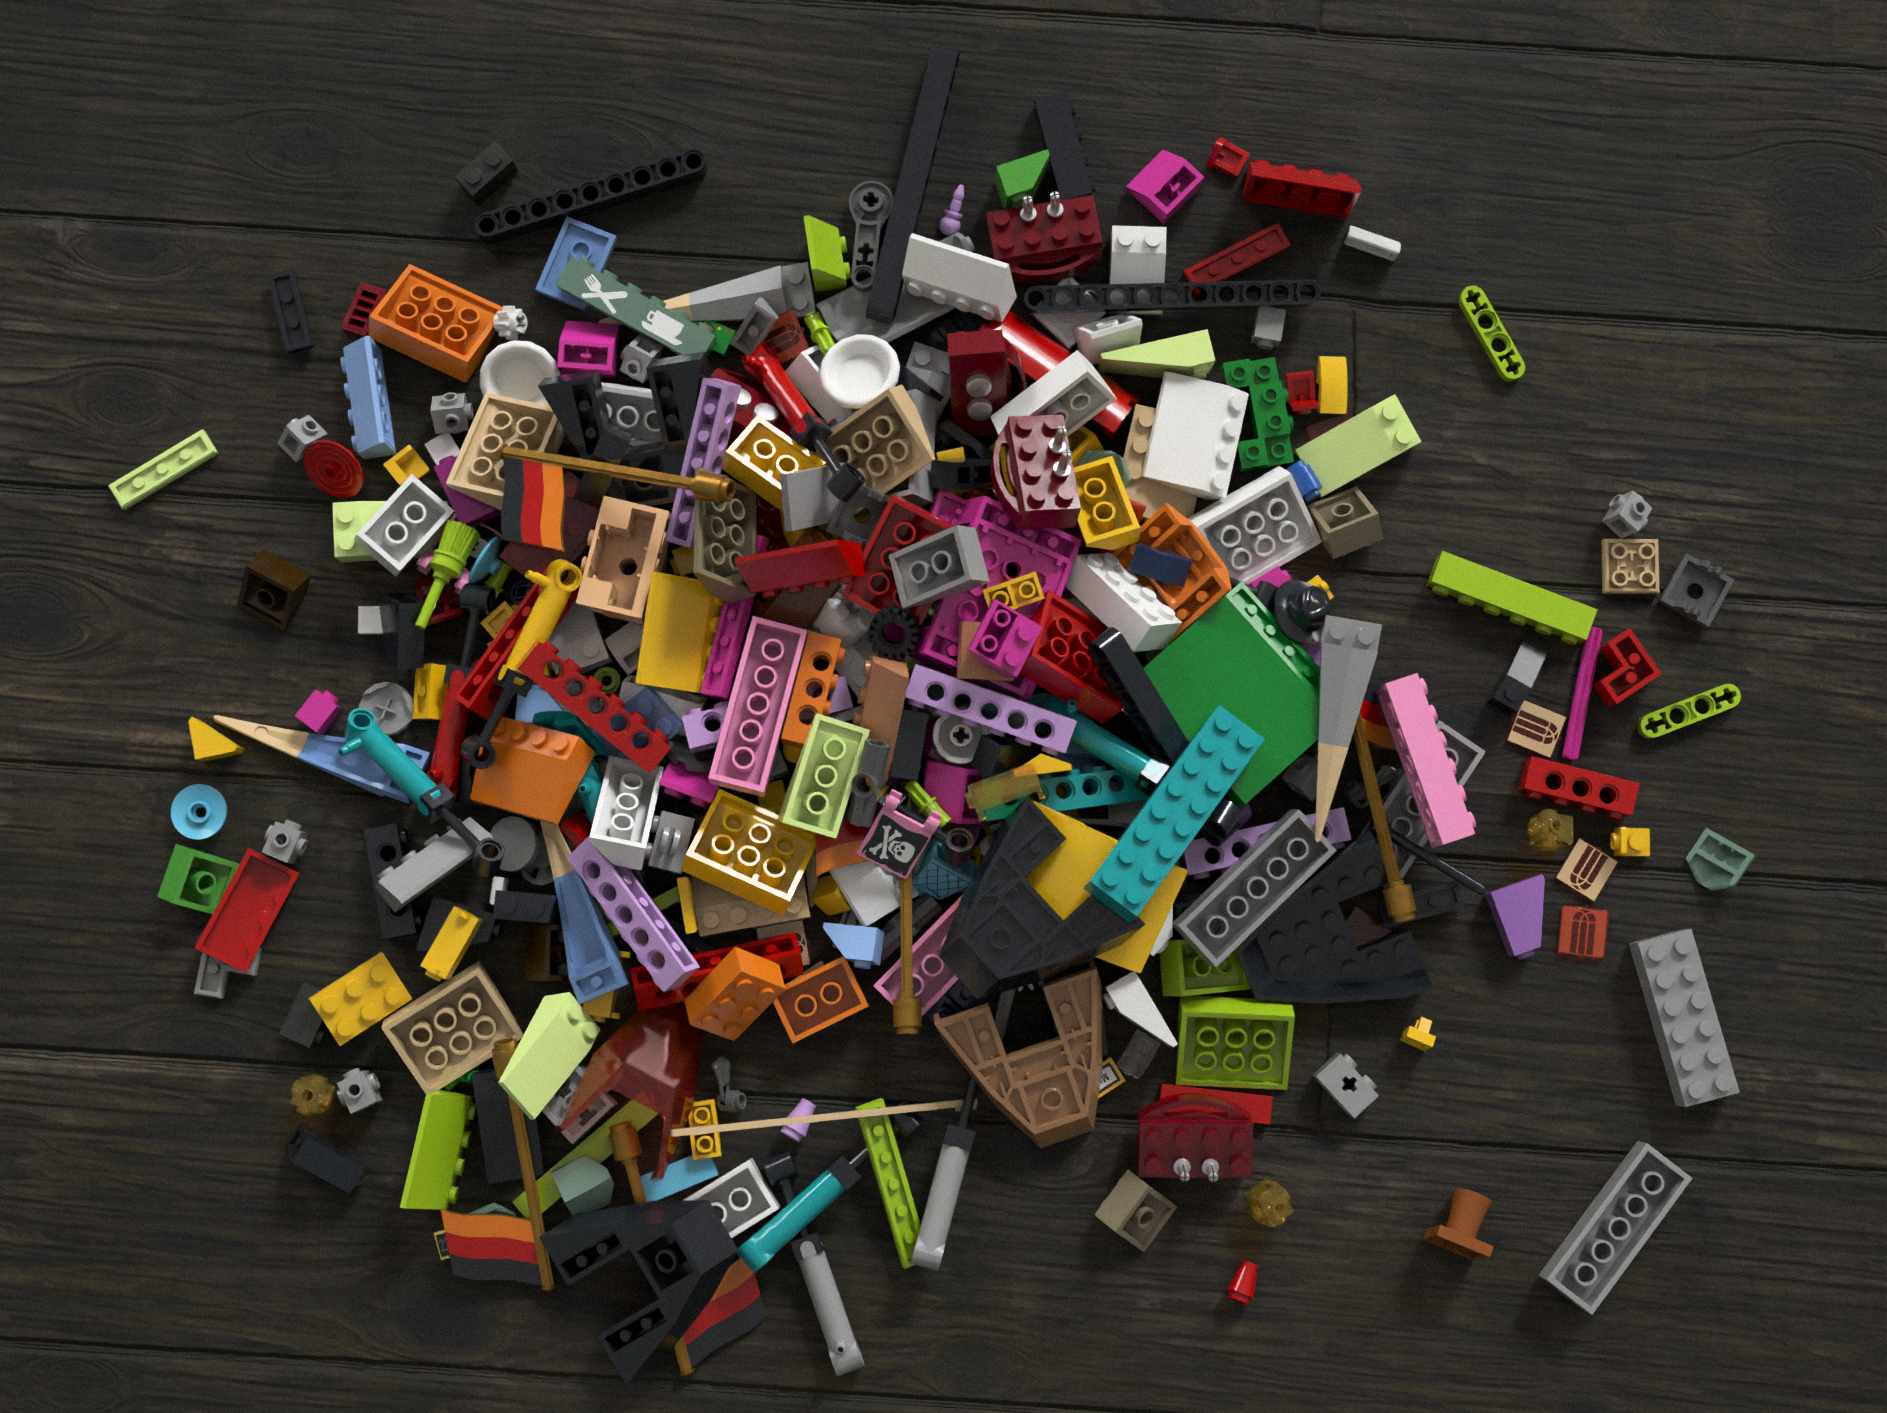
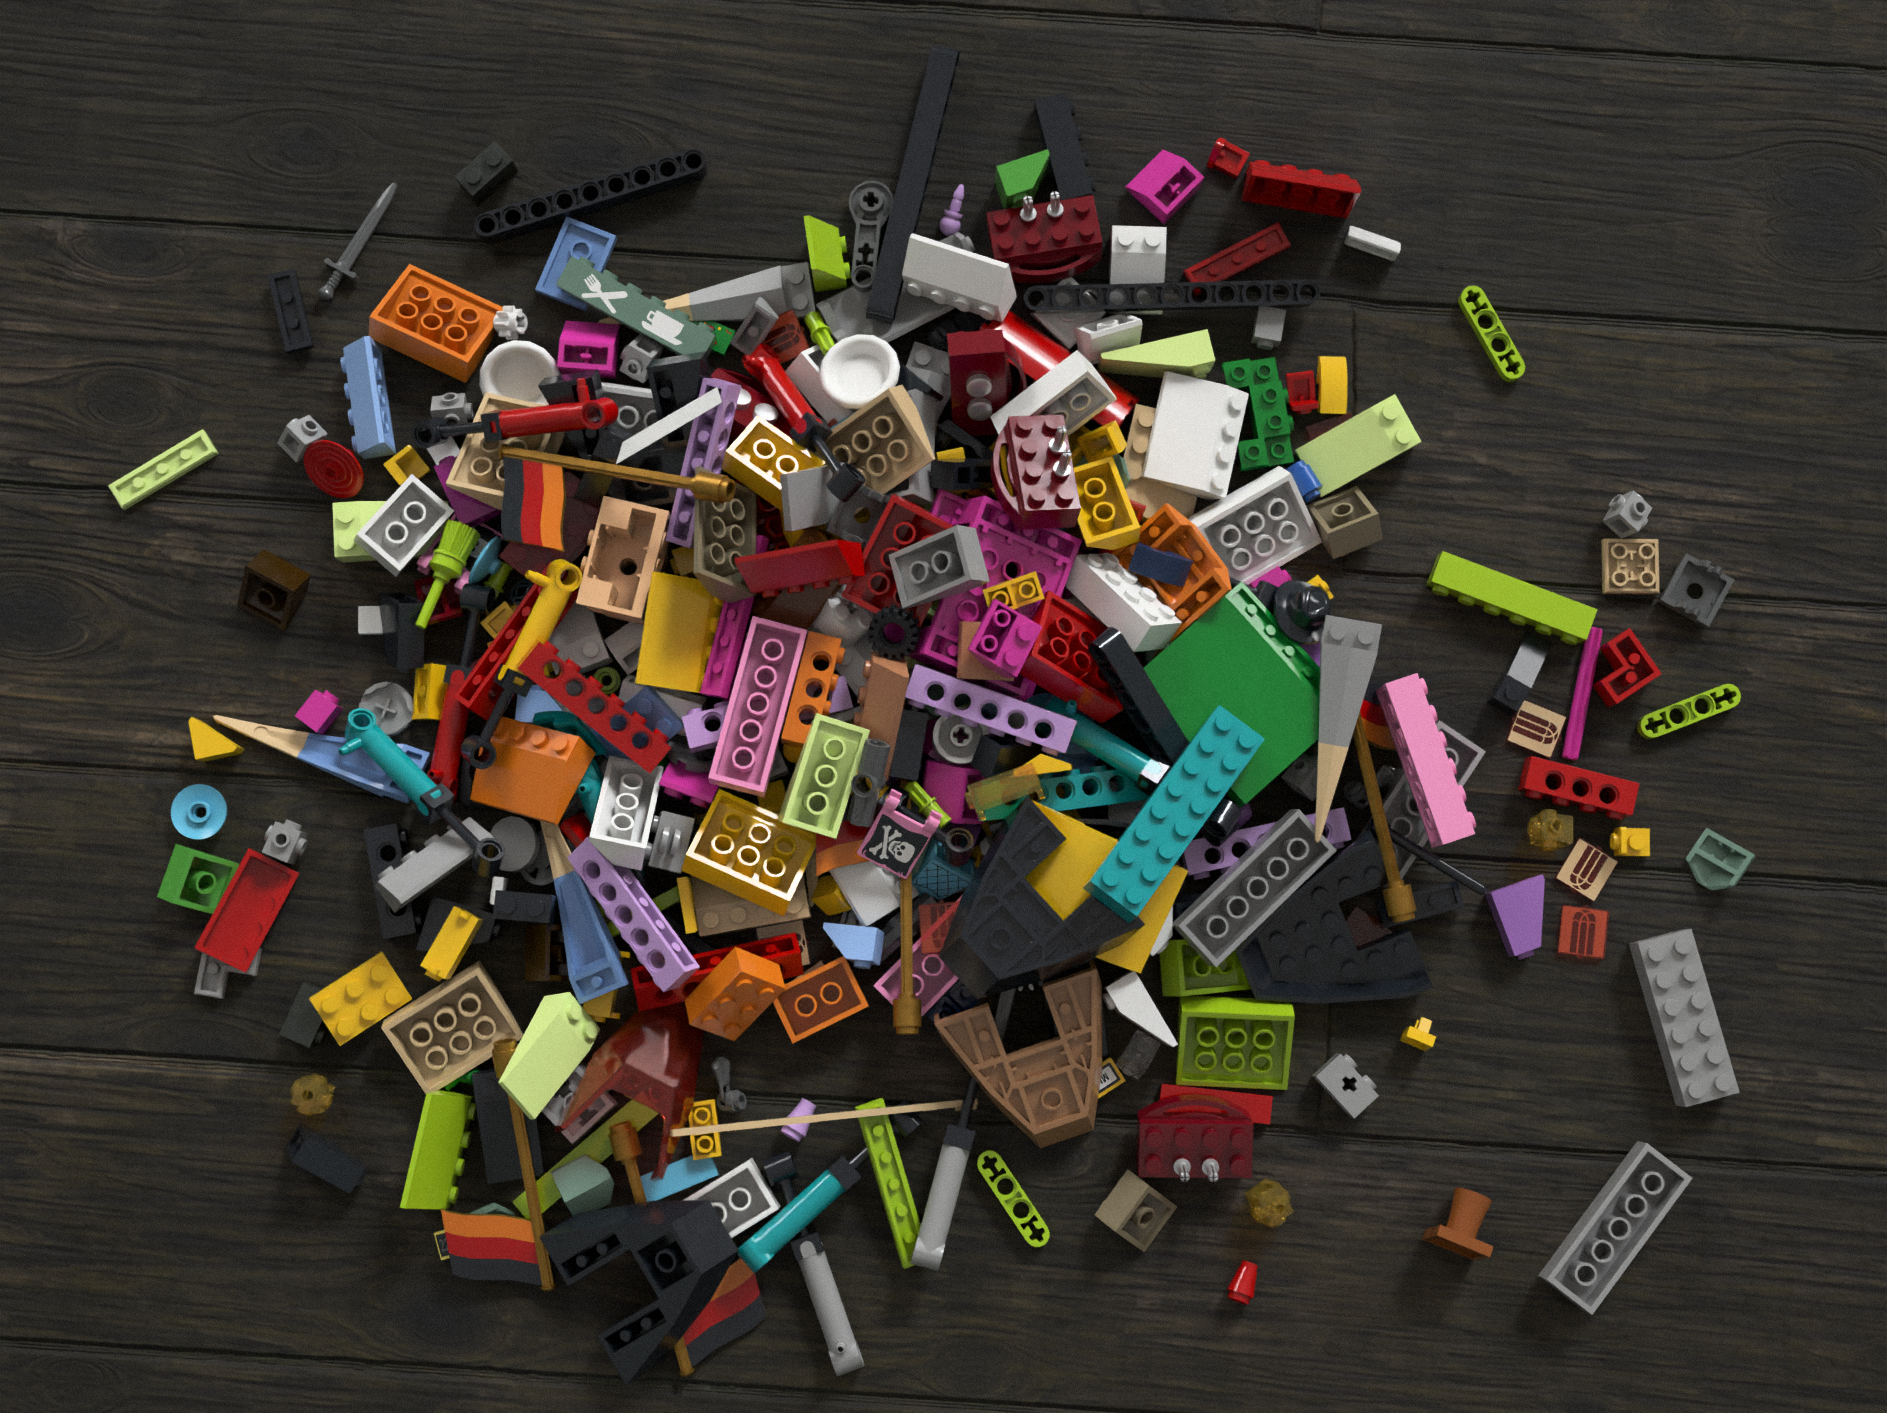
light grey brick [337,1068,382,1114] -> none
dark red slope [341,282,388,338] -> none
none -> dark grey sword [318,183,398,301]
none -> red piece [412,378,618,449]
none -> white sticker [616,387,722,464]
none -> clear red piece [918,900,960,954]
none -> lime beam [977,1150,1050,1247]
none -> yellow slope [1077,420,1127,463]

